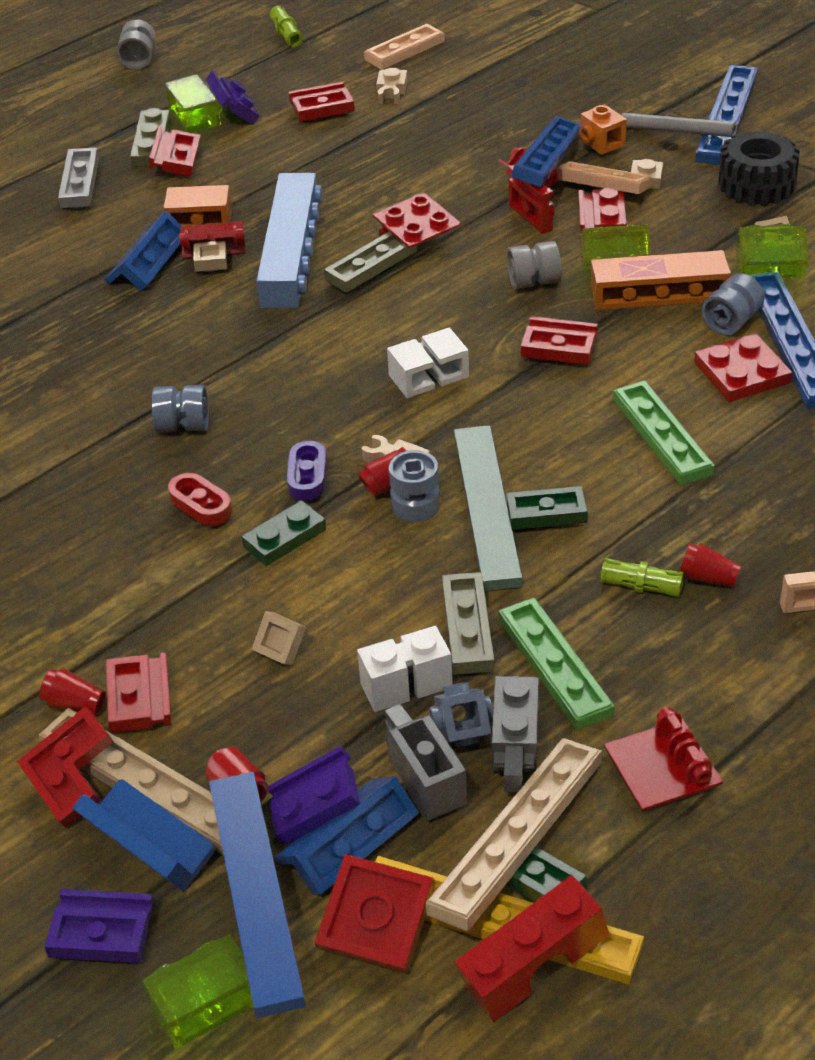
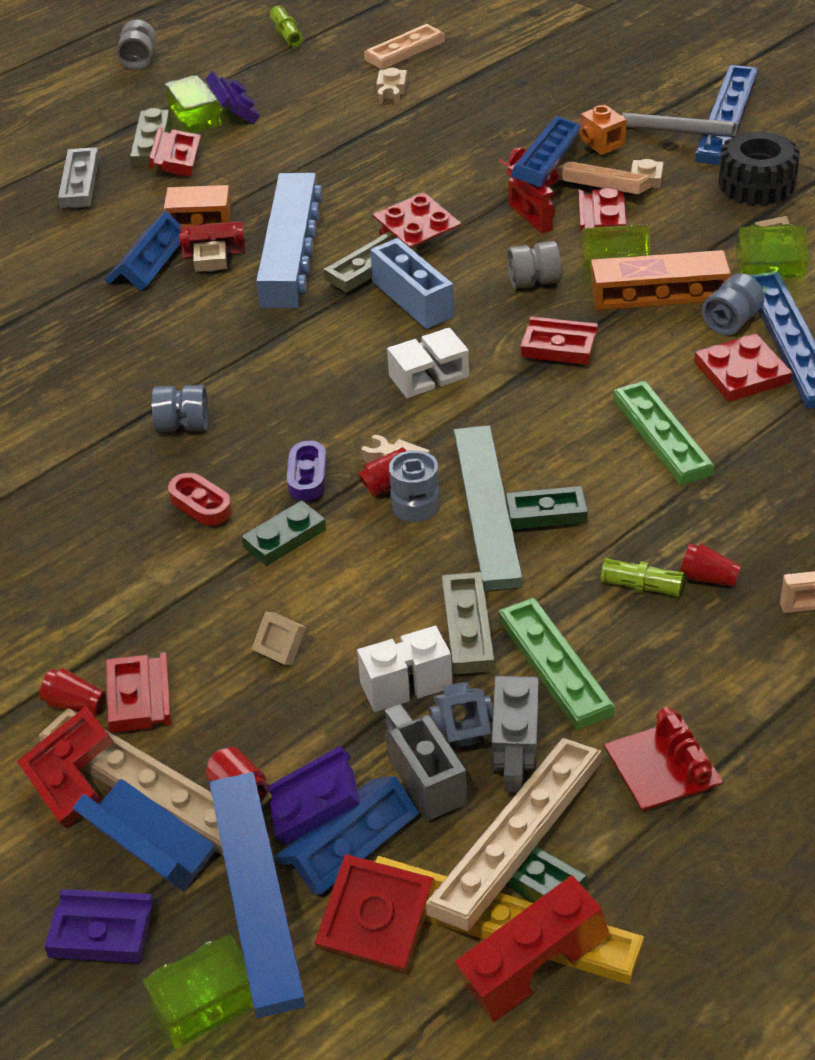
red plate [289,82,355,122] -> none
none -> medium blue brick [370,238,454,329]

